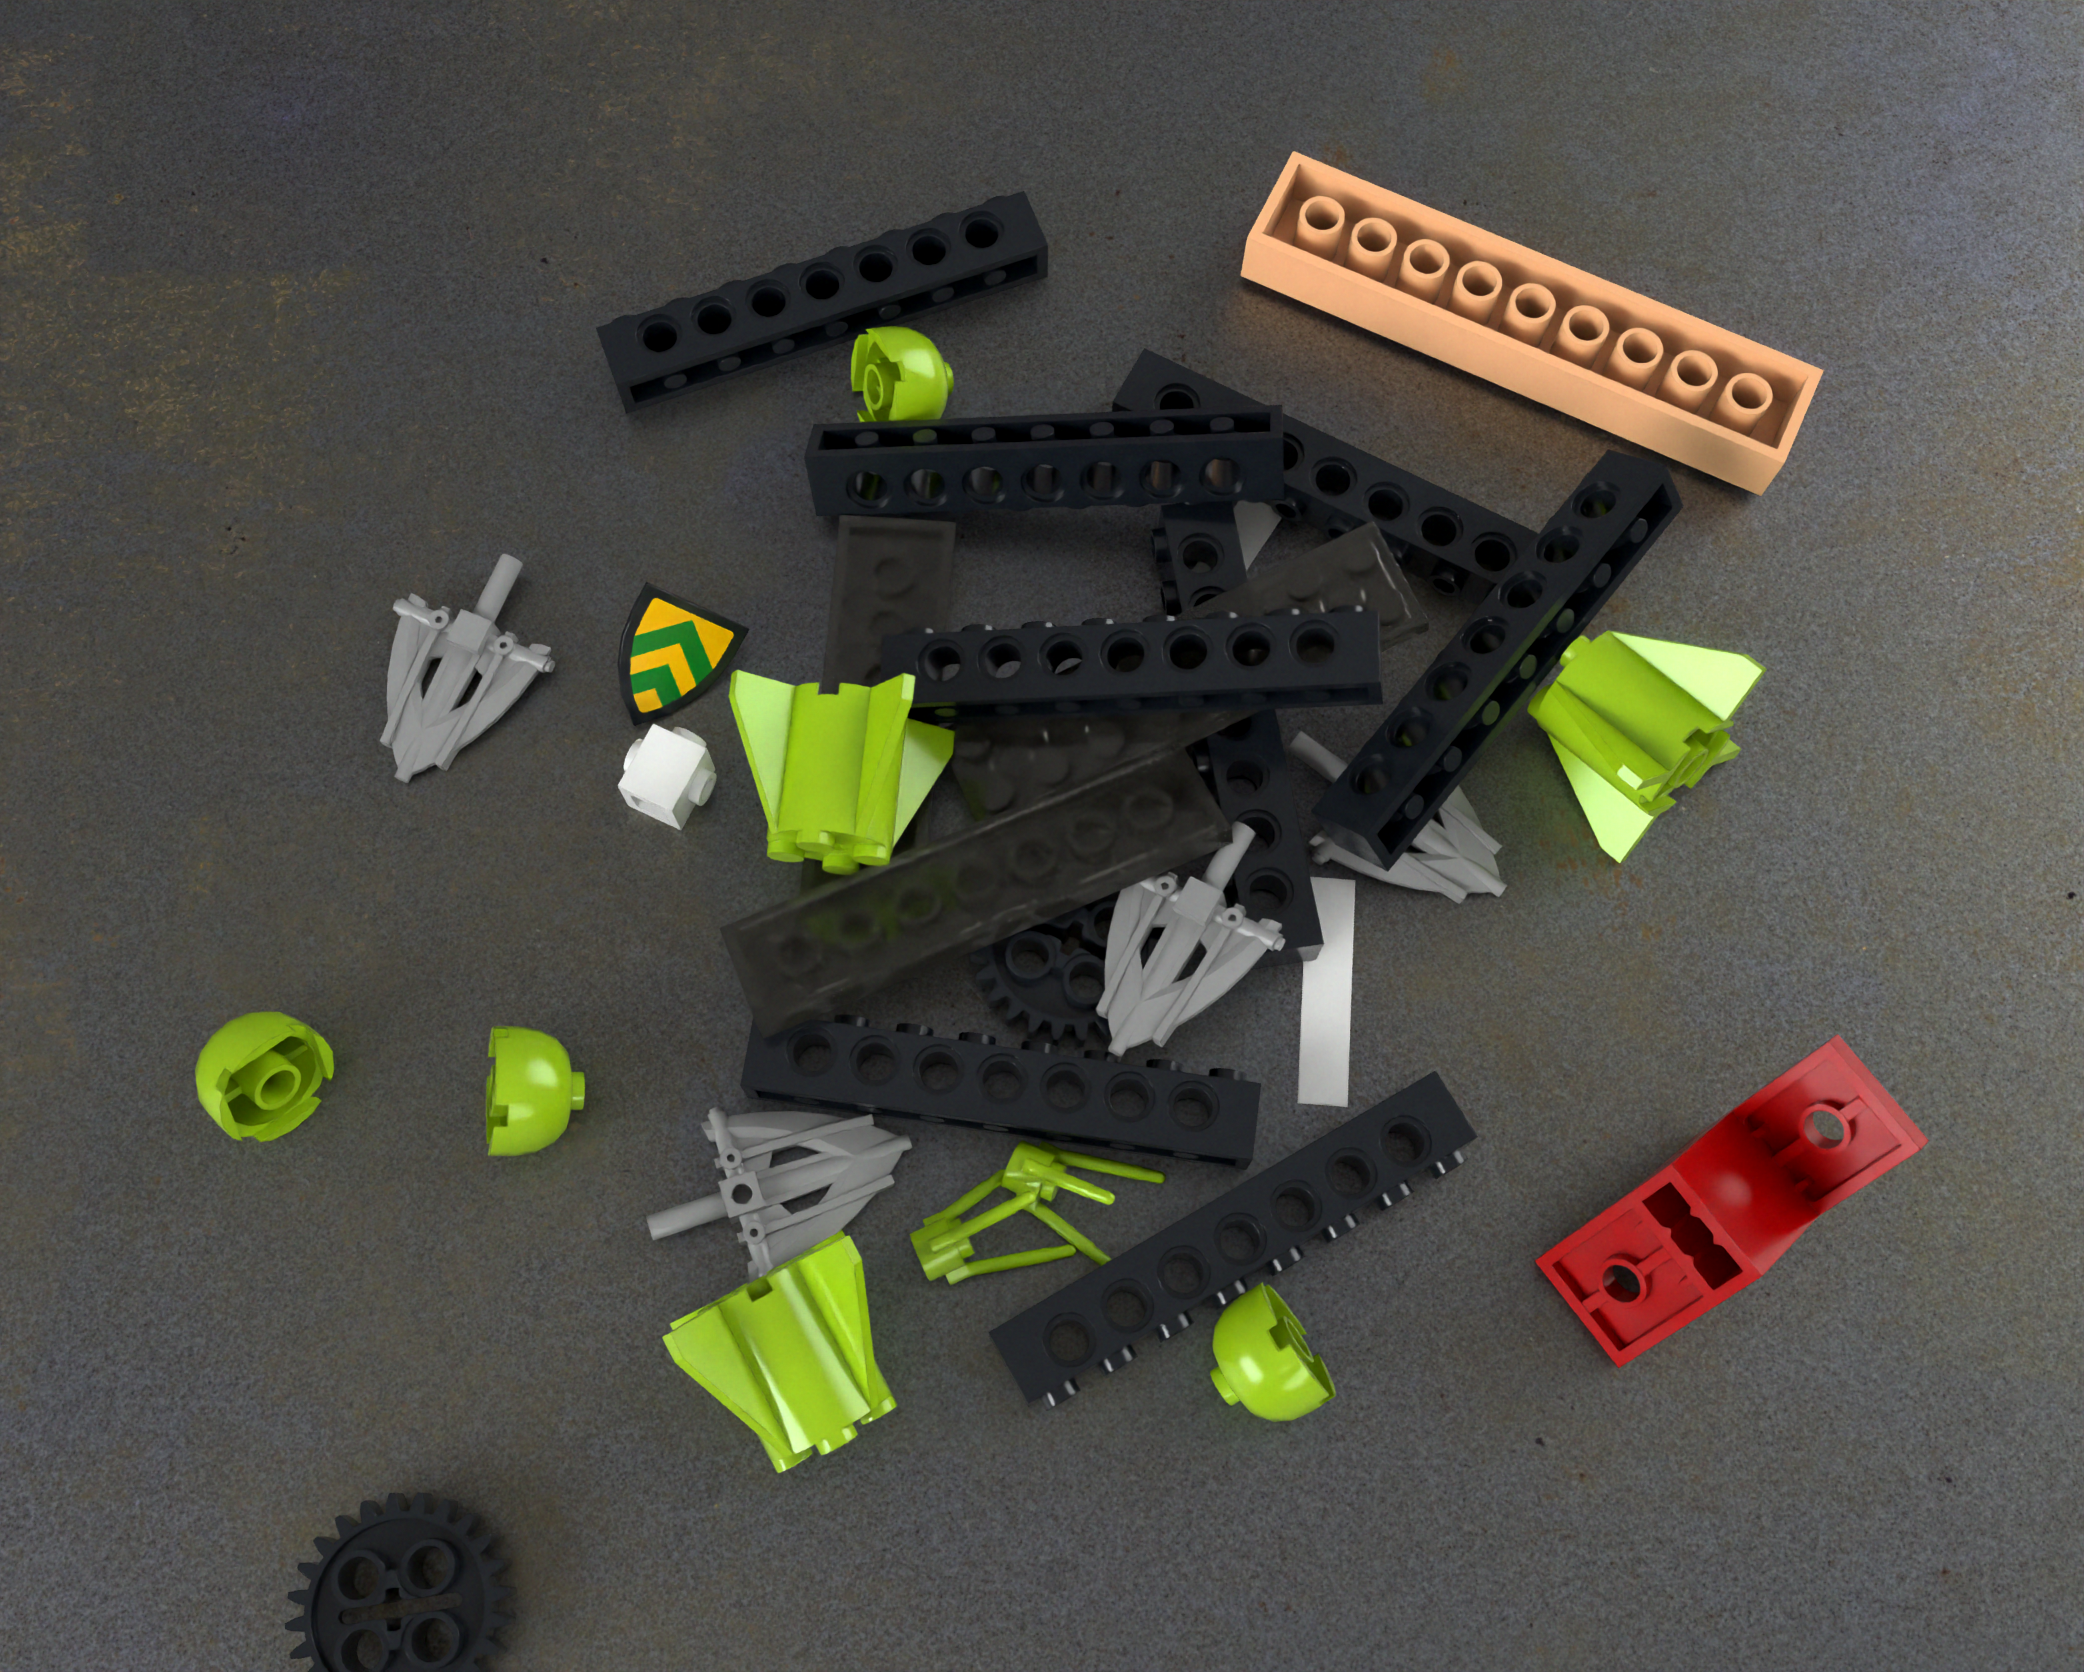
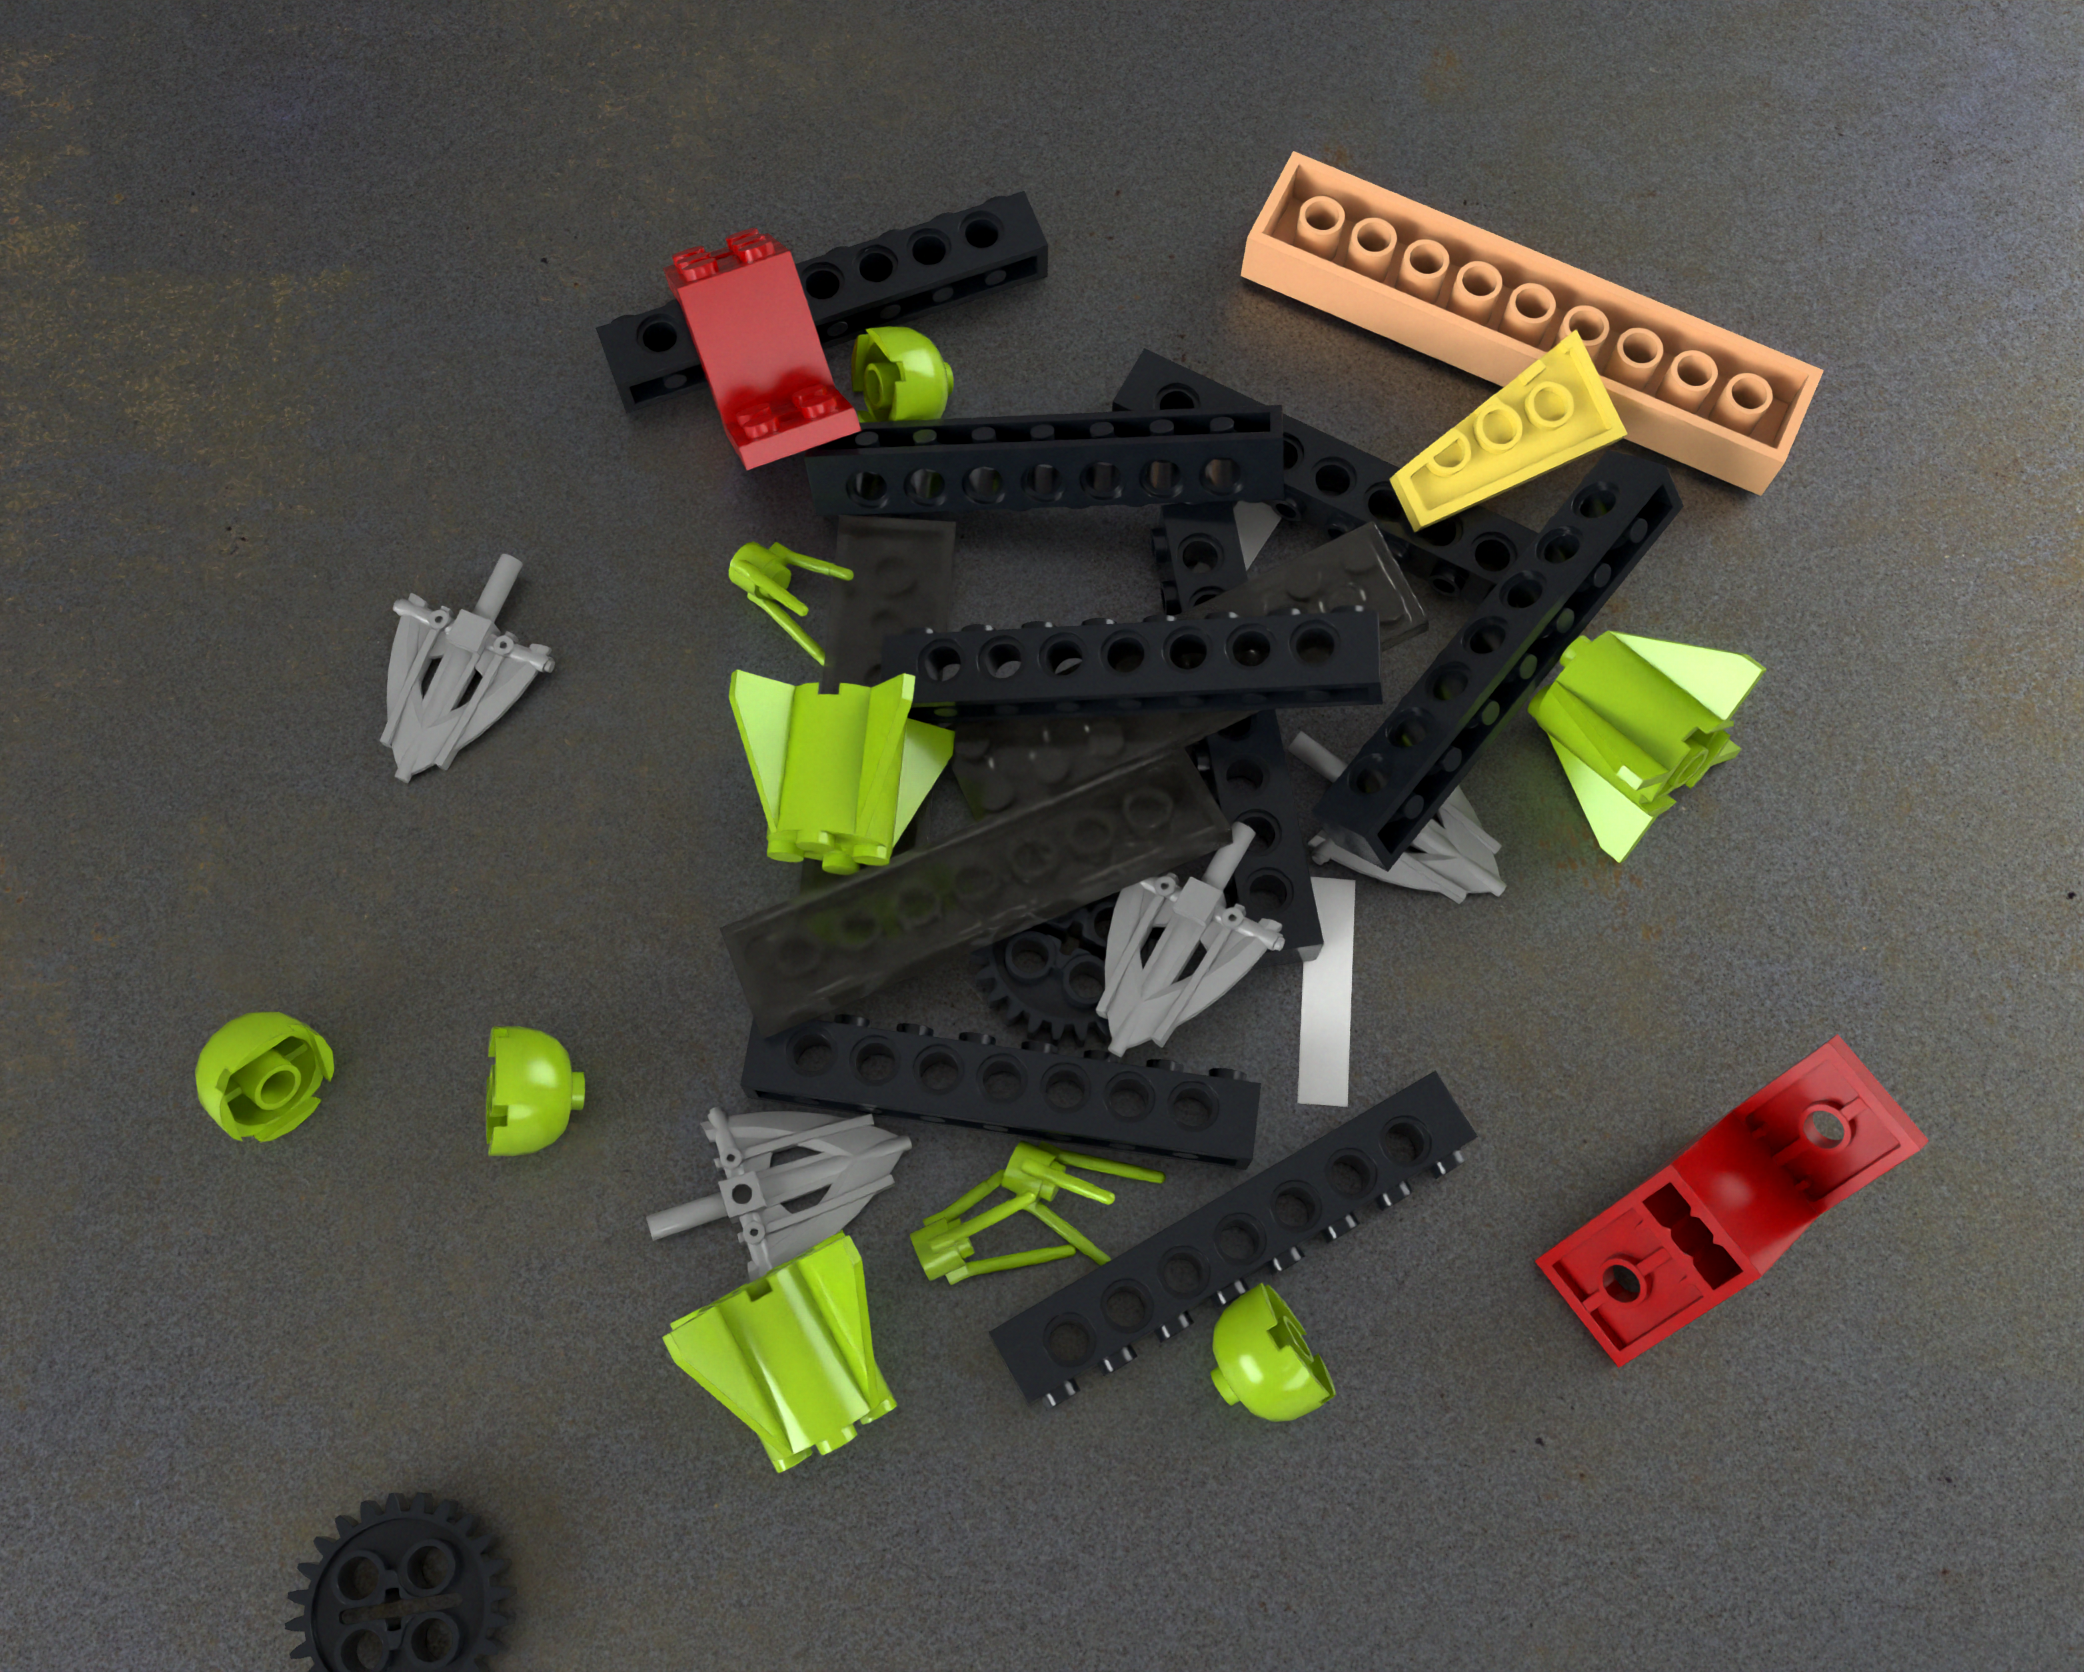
shield [617,582,750,726] -> none
white brick [618,724,717,830] -> none
none -> bracket [663,228,862,470]
none -> lime plant [728,541,854,672]
none -> light yellow wing [1389,329,1627,532]

